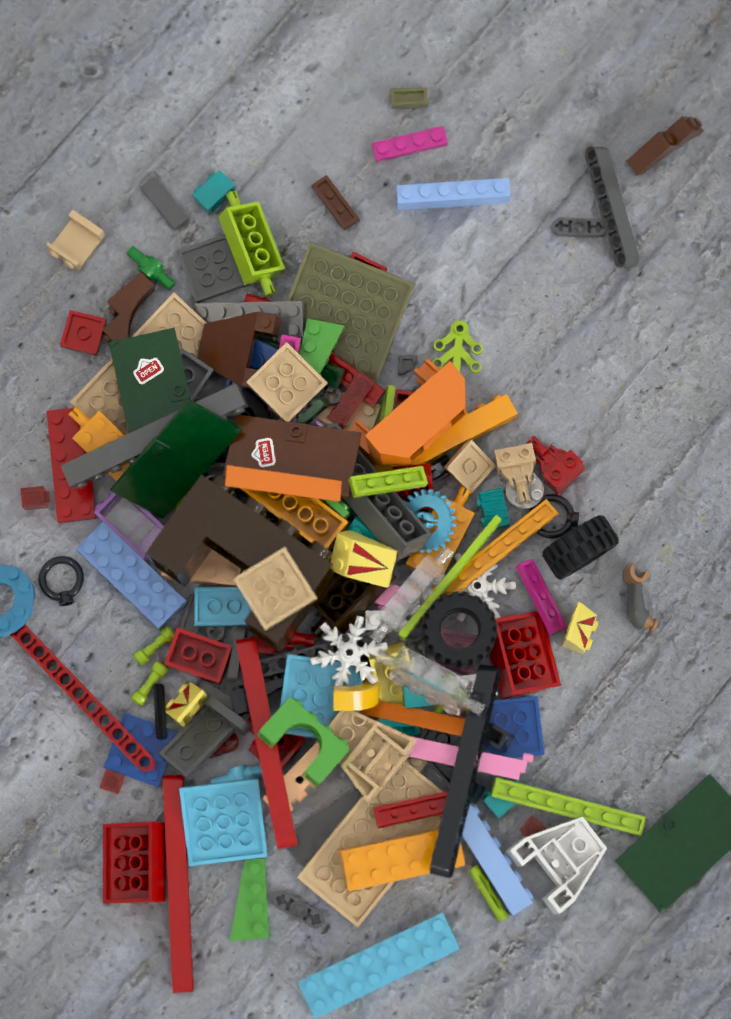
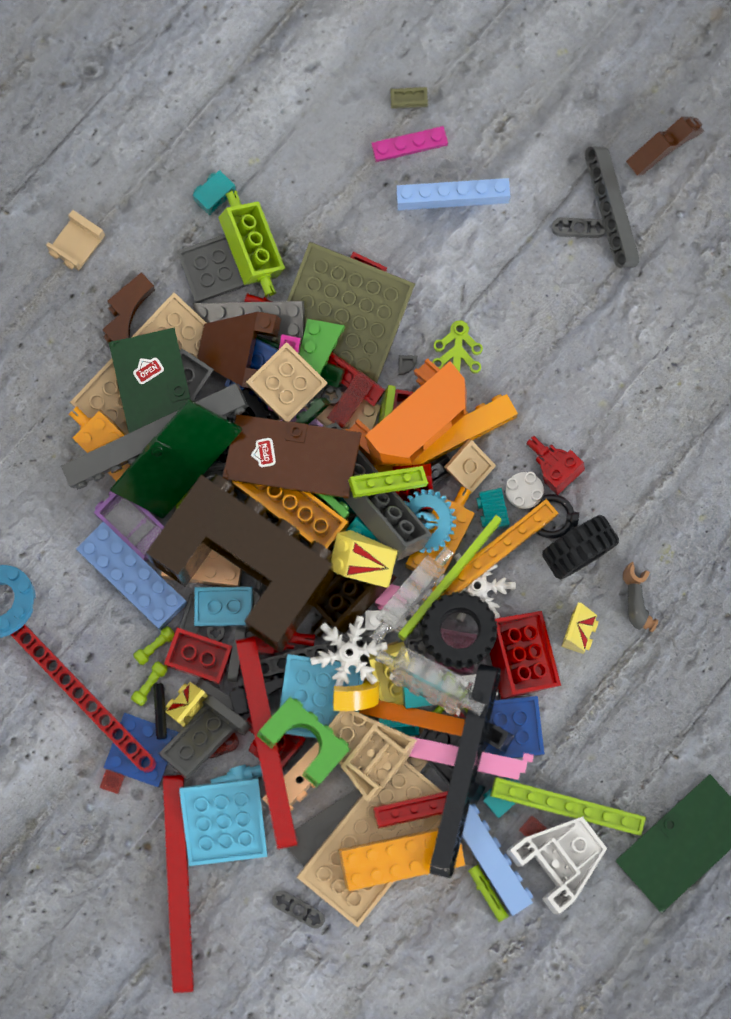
clear red brick [21,486,50,510] -> none
black piece [38,556,84,606] -> none
red plate [47,408,96,523] -> none
red plate [60,310,107,356] -> none
red slope [103,822,165,904] -> none
green pin [126,246,176,291] -> none
dark grey tile [140,176,190,231] -> none
orange sticker [225,465,342,502] -> none
bright green wing [230,858,269,941] -> none
tan plate [233,547,317,631] -> none
medium azure brick [298,912,460,1019] -> none
reddish brown plate [312,175,359,231] -> none
tan brick [494,443,536,505] -> none
dark pink plate [515,559,567,635] -> none

